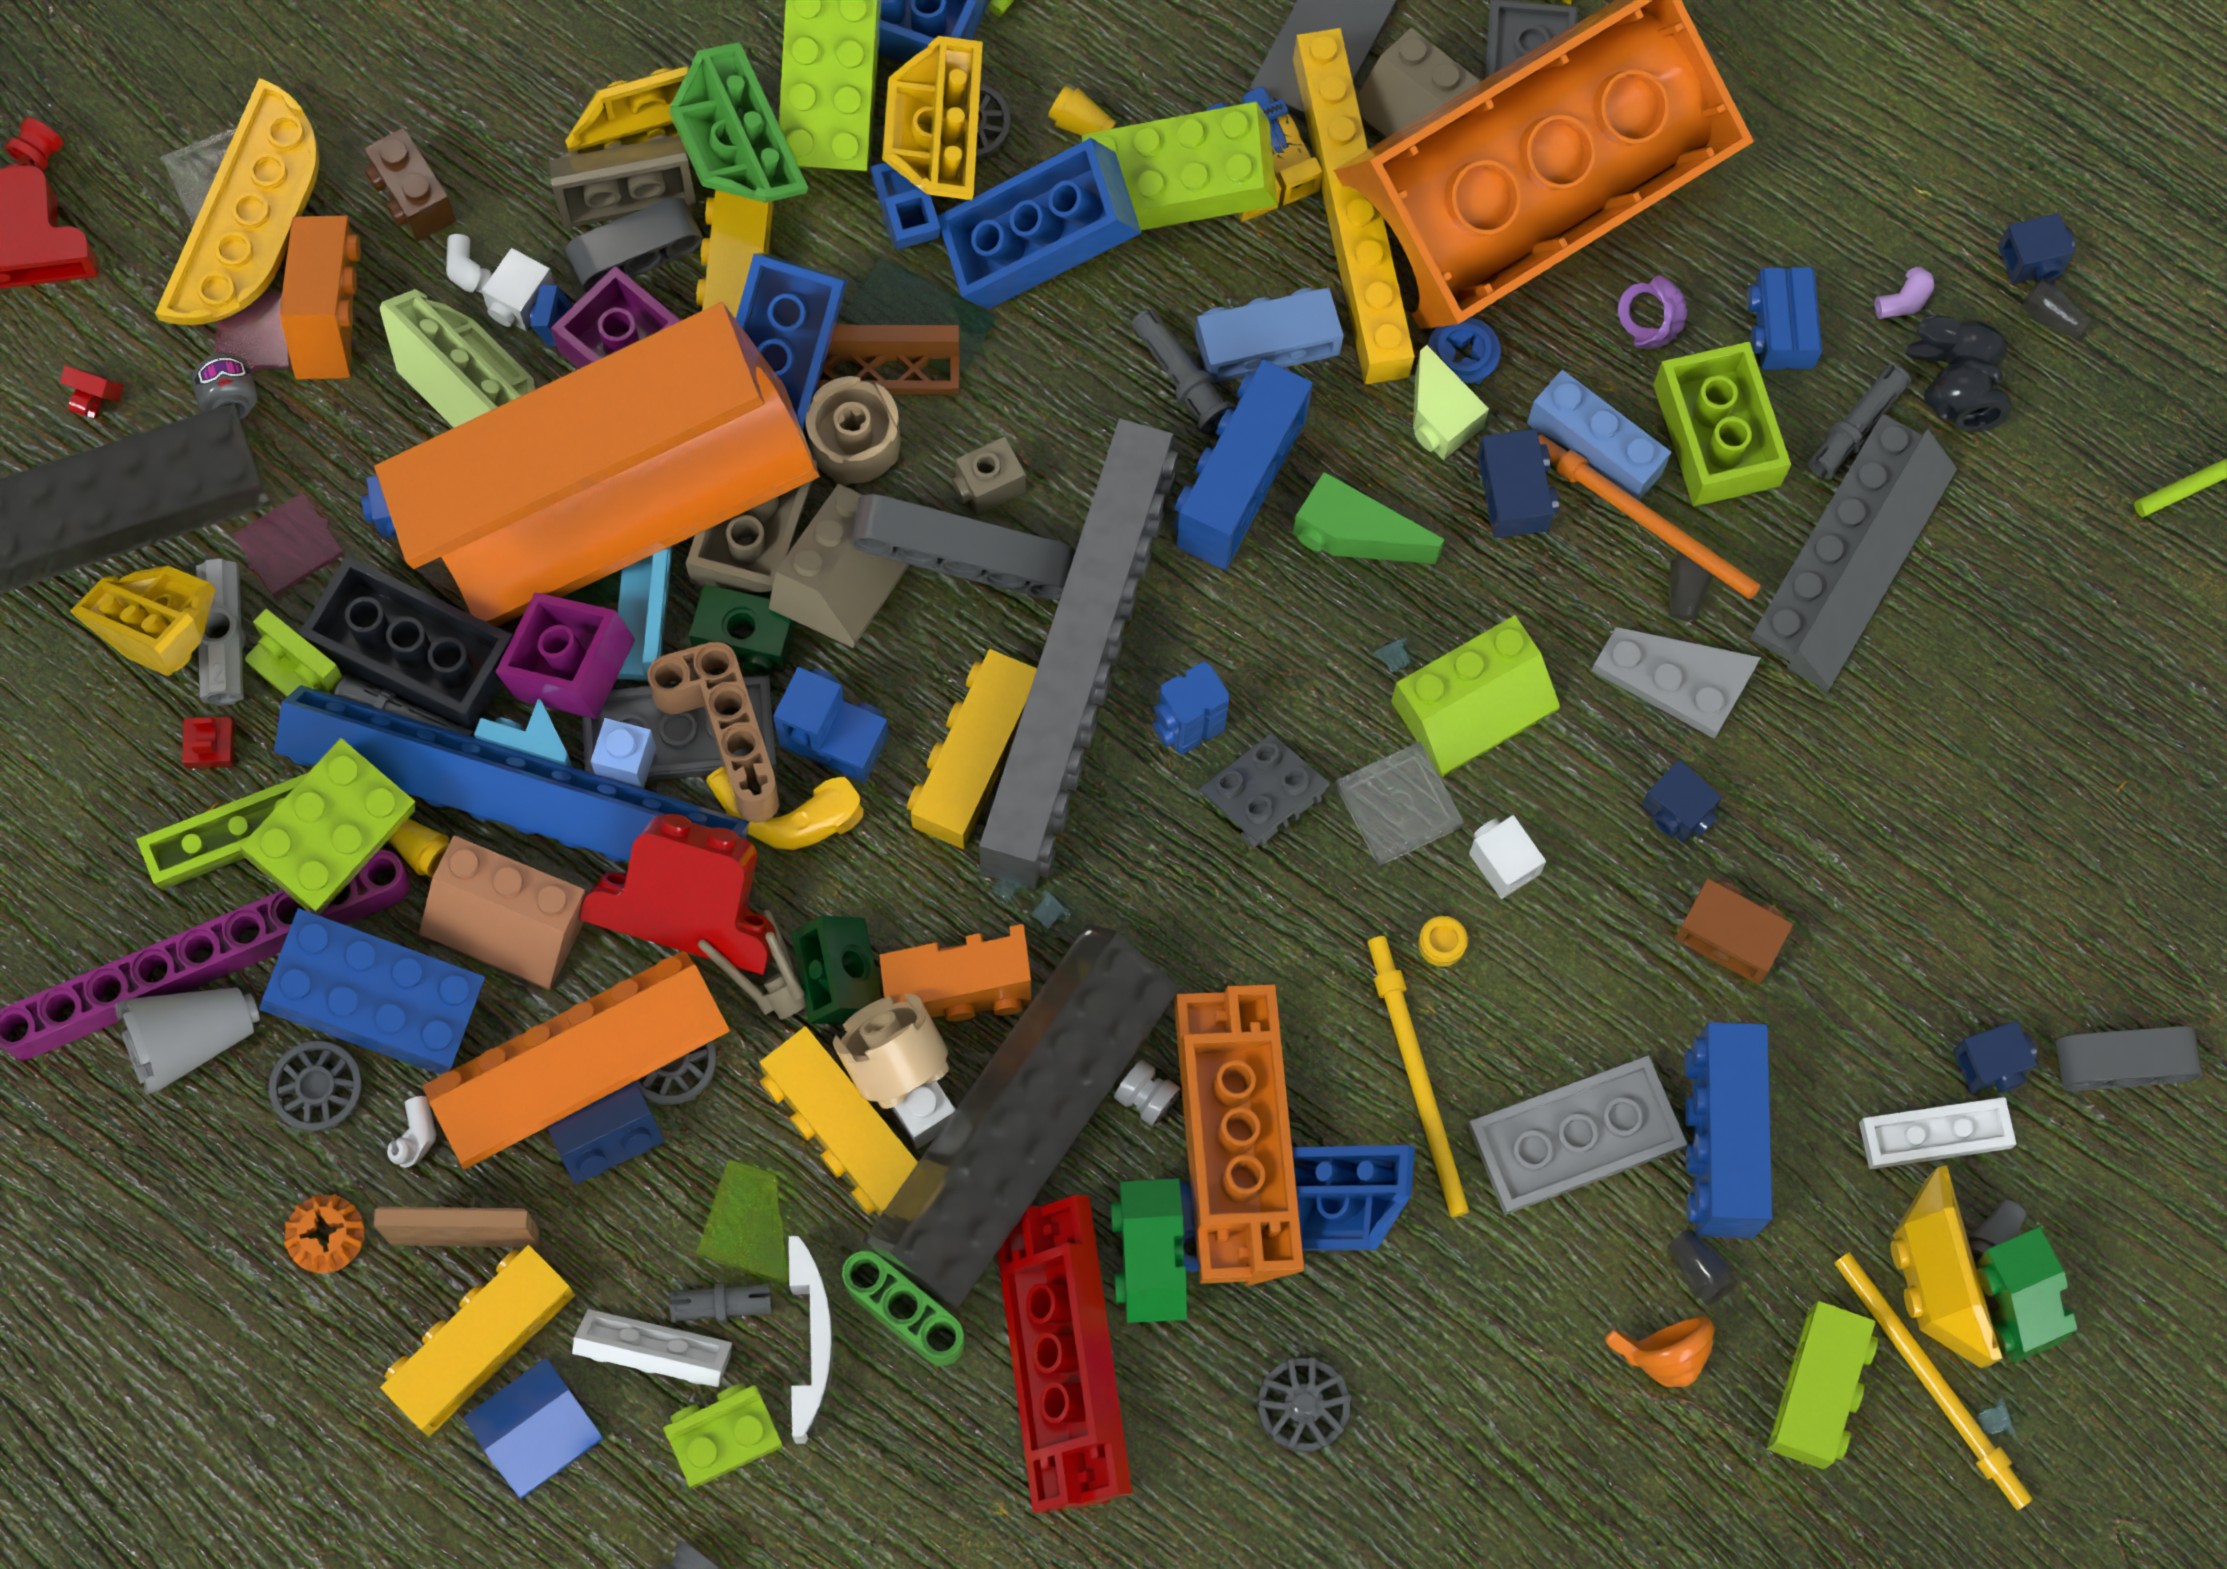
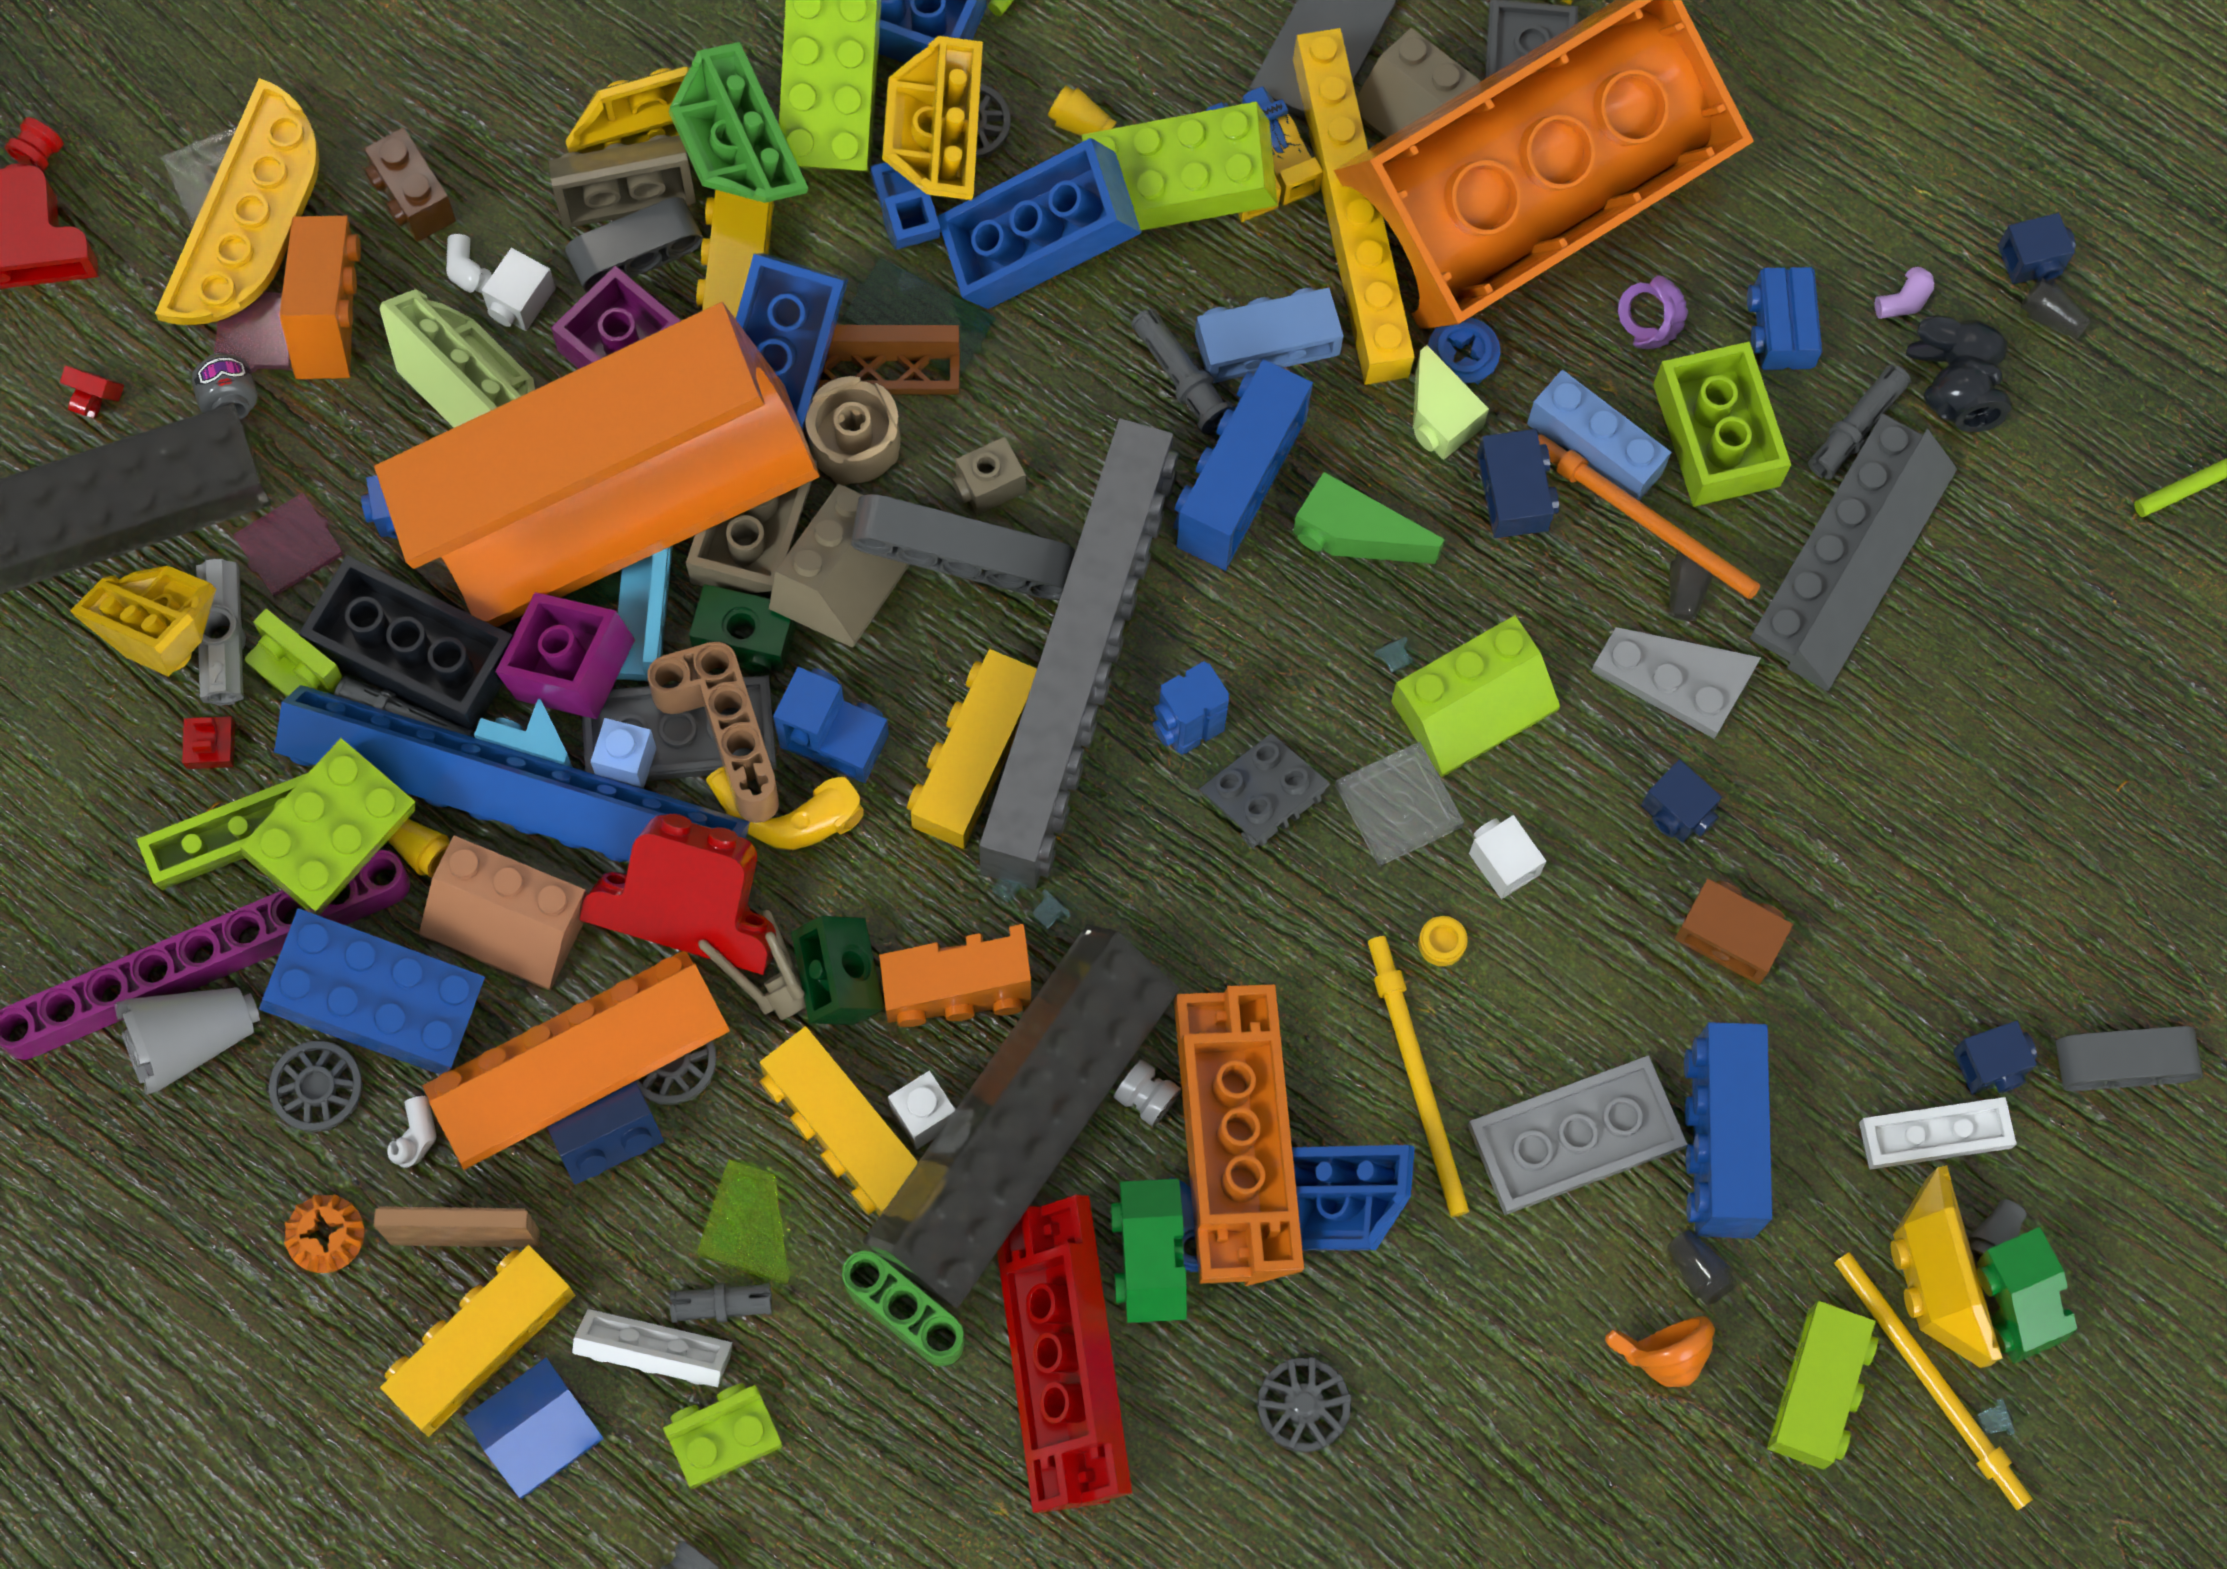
blue plate [530,285,573,347] -> none
white slope [789,1236,834,1444] -> none
tan brick [833,994,949,1108] -> none

